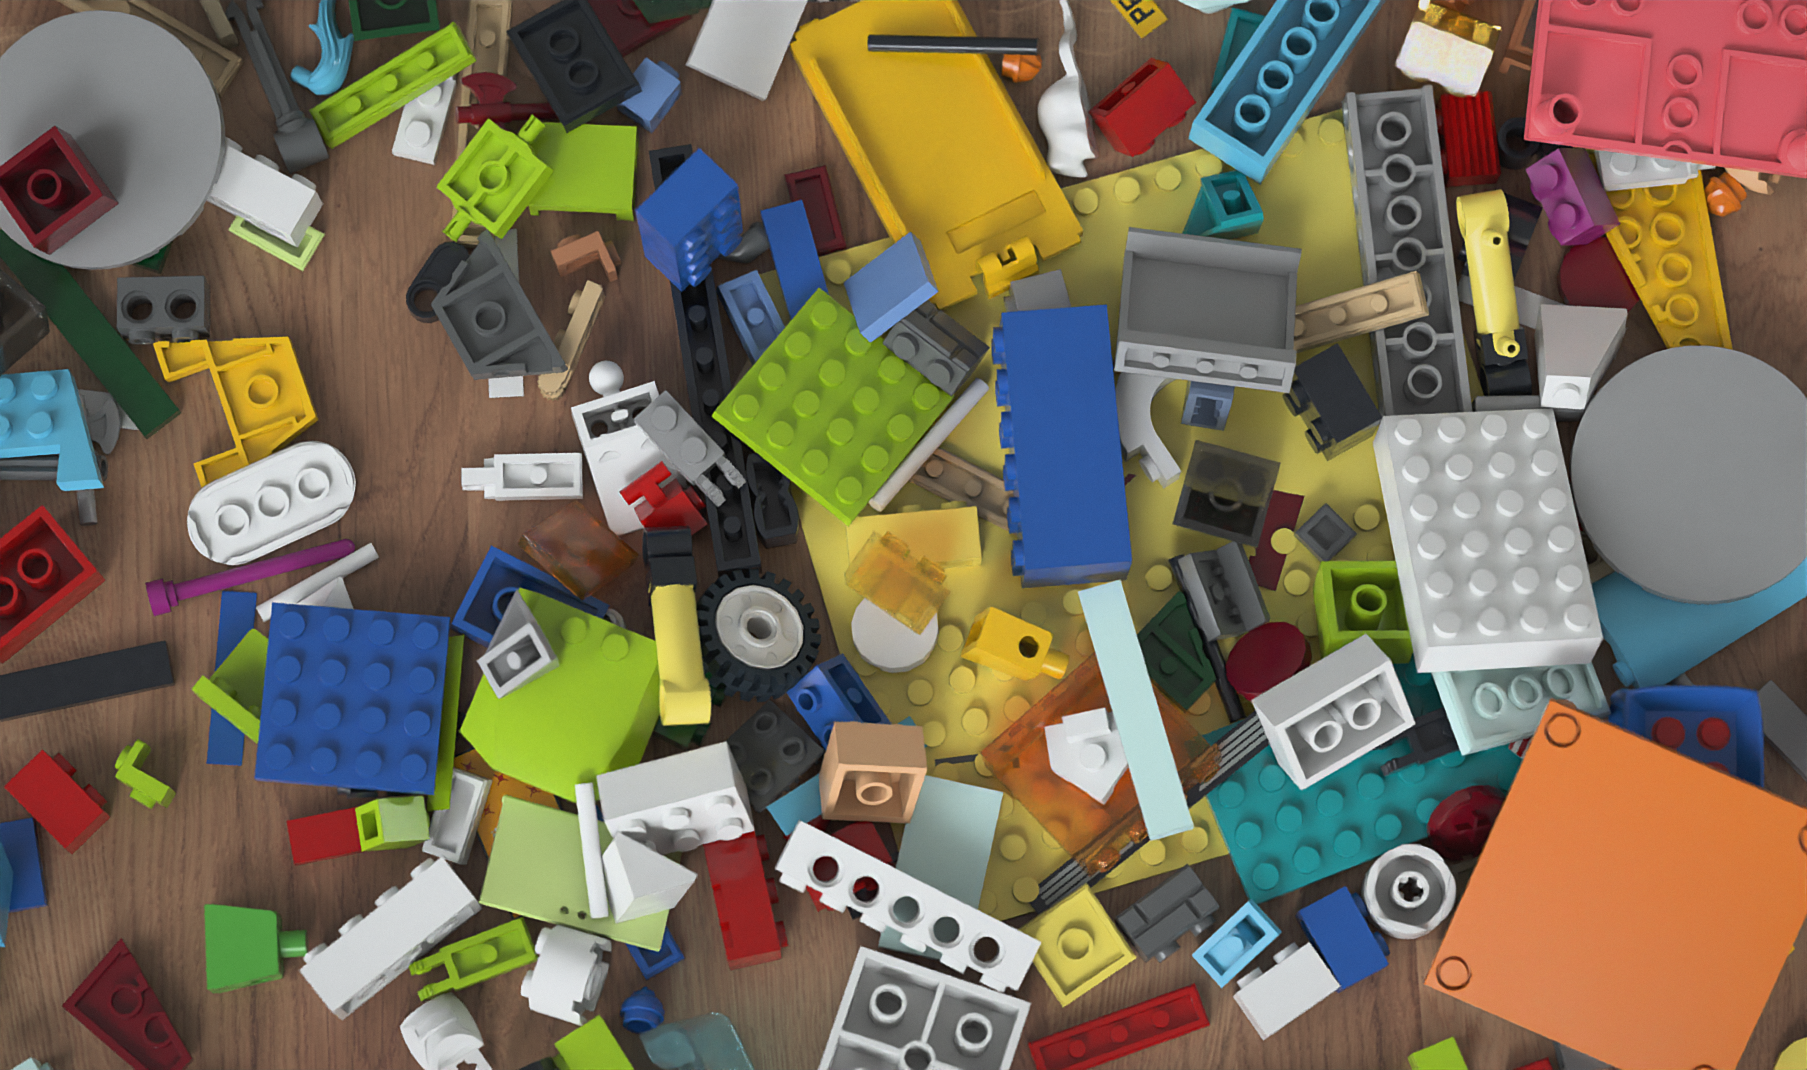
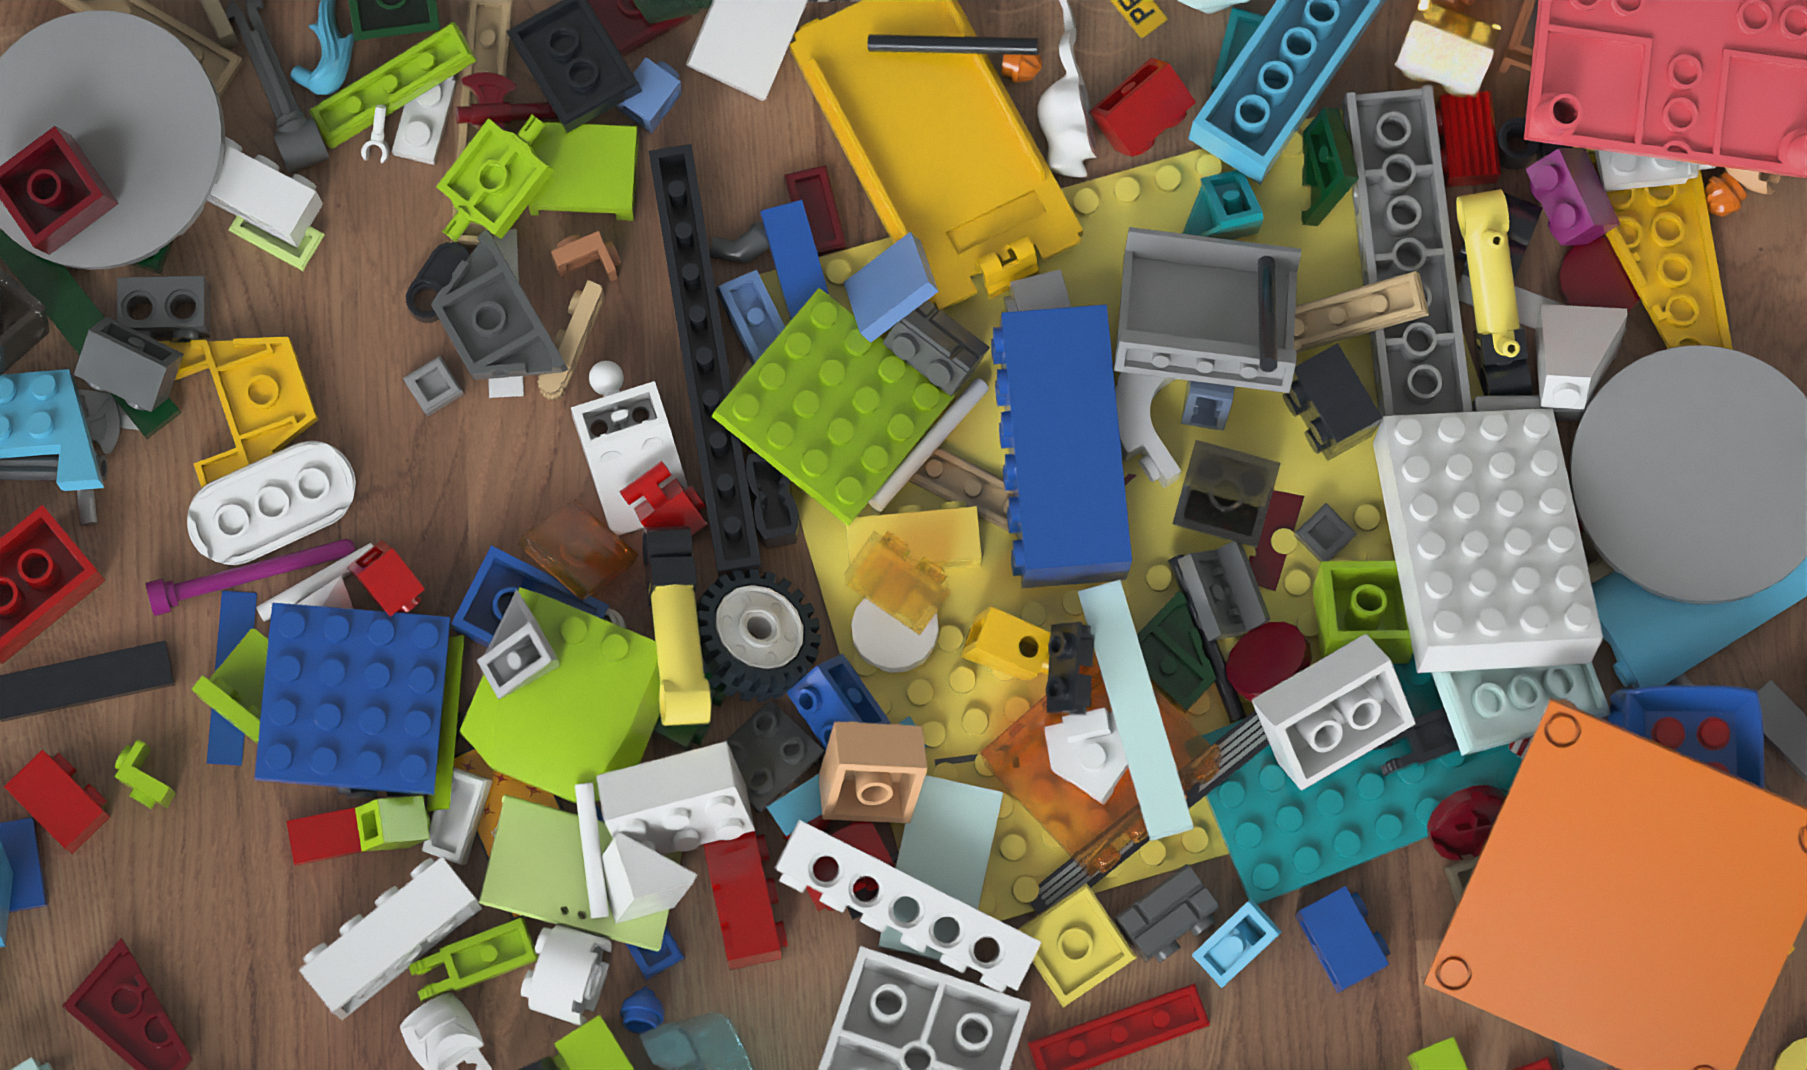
bright green torso [204,904,309,994] -> none
white hinge [461,453,583,501] -> none
light grey hinge [633,390,746,507] -> none
blue brick [636,148,743,292] -> none
white brick [1233,942,1340,1041] -> none
white brick [1361,844,1456,939] -> none
none -> dark grey brick [74,317,184,412]
none -> red brick [347,540,425,617]
none -> white hand [361,105,391,164]
none -> light grey tile [403,356,464,417]
none -> black hinge [1046,622,1095,715]
none -> black bar [1258,256,1278,372]
none -> dark green wing [1302,107,1359,227]

